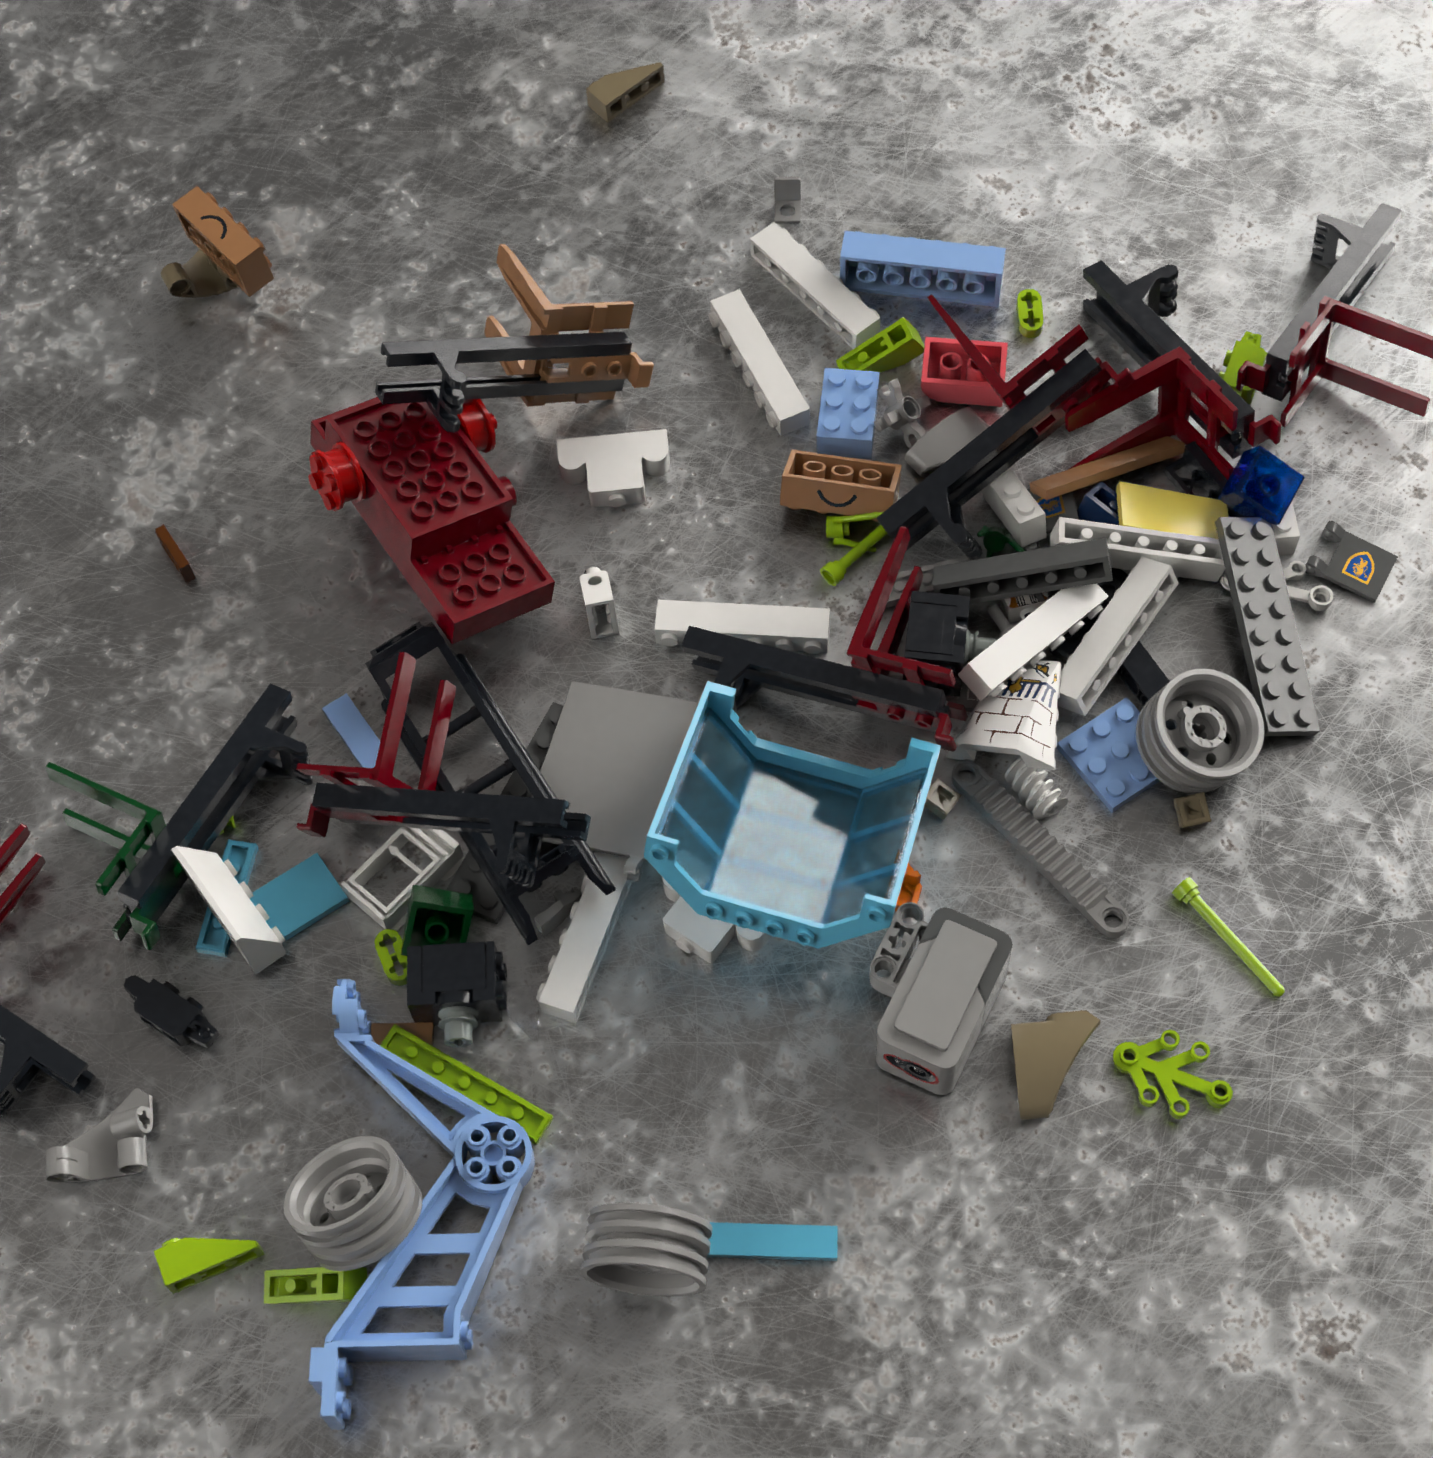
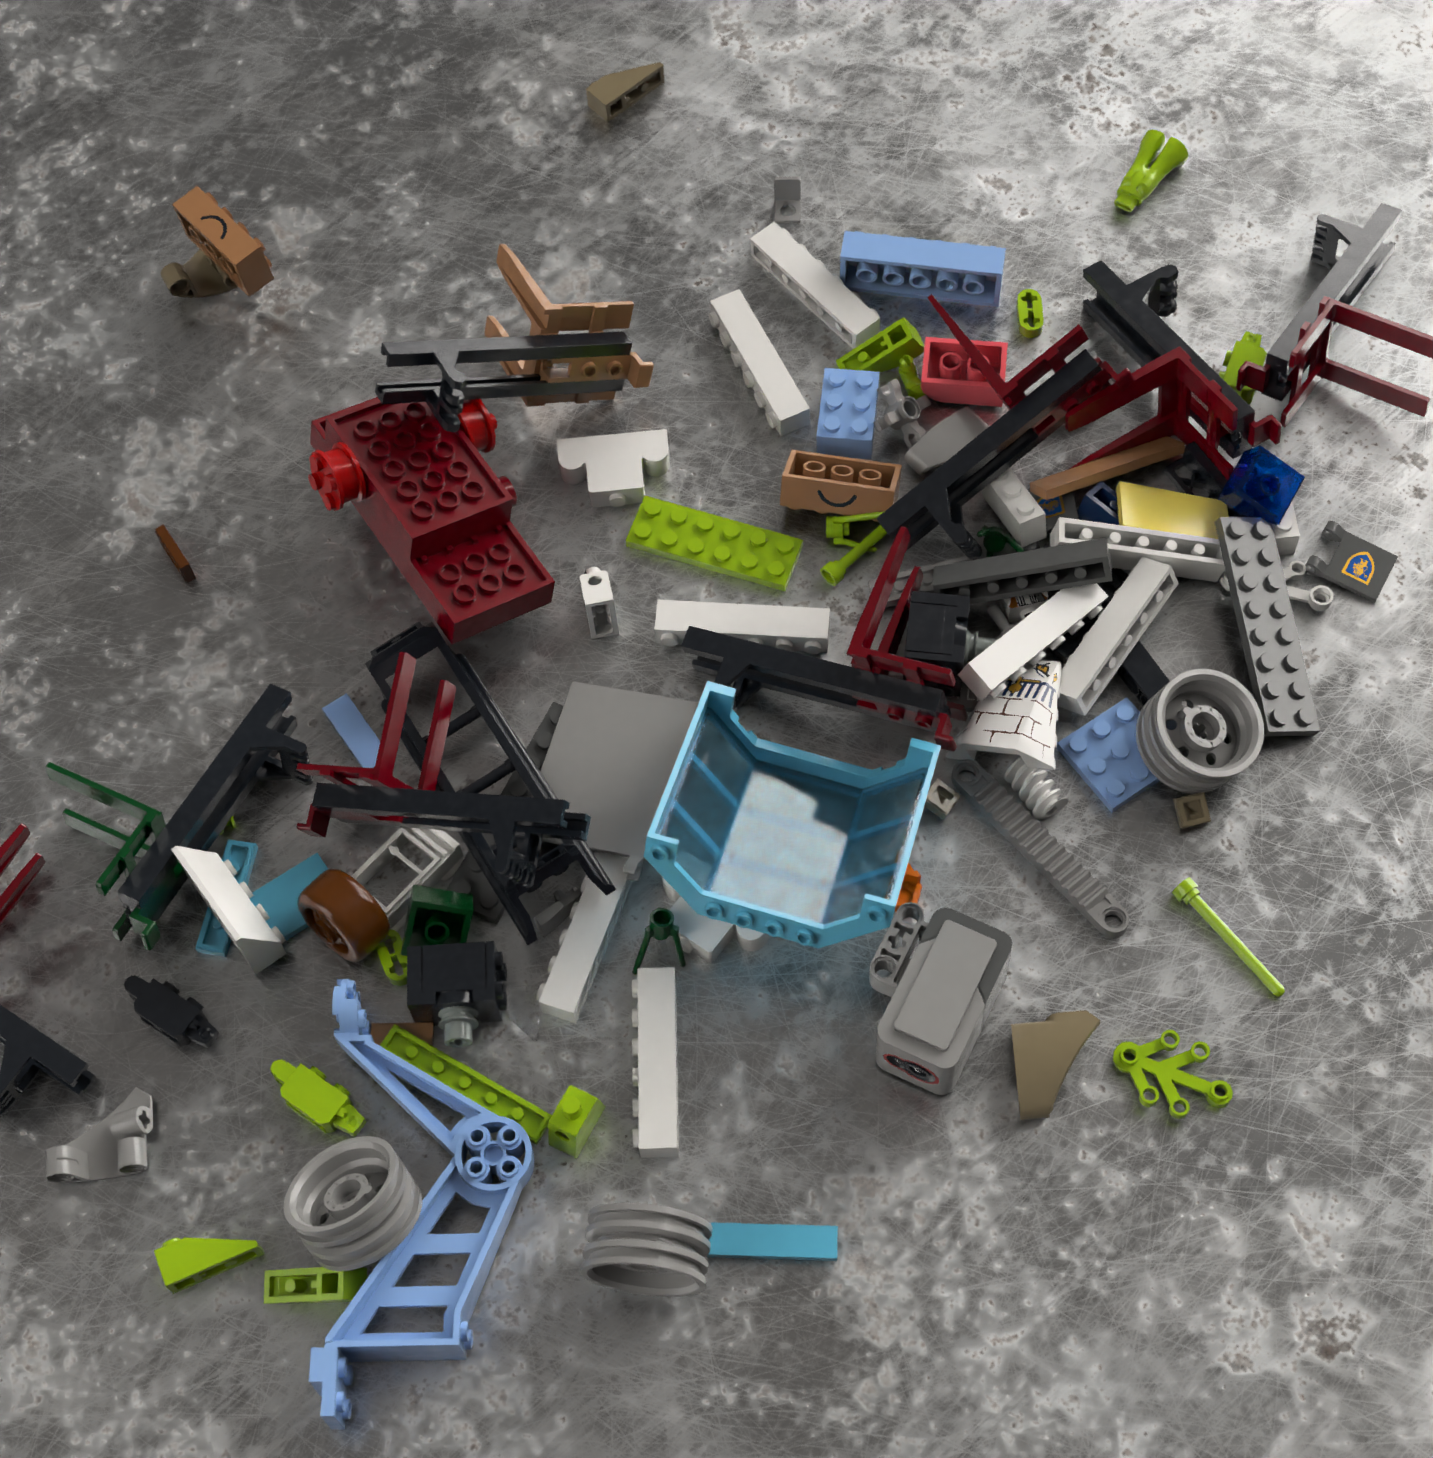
none -> lime hinge [270,1059,367,1137]
none -> reddish brown wheel [297,869,390,962]
none -> lime torso [548,1085,605,1159]
none -> lime plate [625,495,803,591]
none -> dark green plant [632,907,686,975]
none -> white brick [632,967,679,1158]
none -> lime piece [898,355,929,399]
none -> lime piece [1114,129,1188,212]

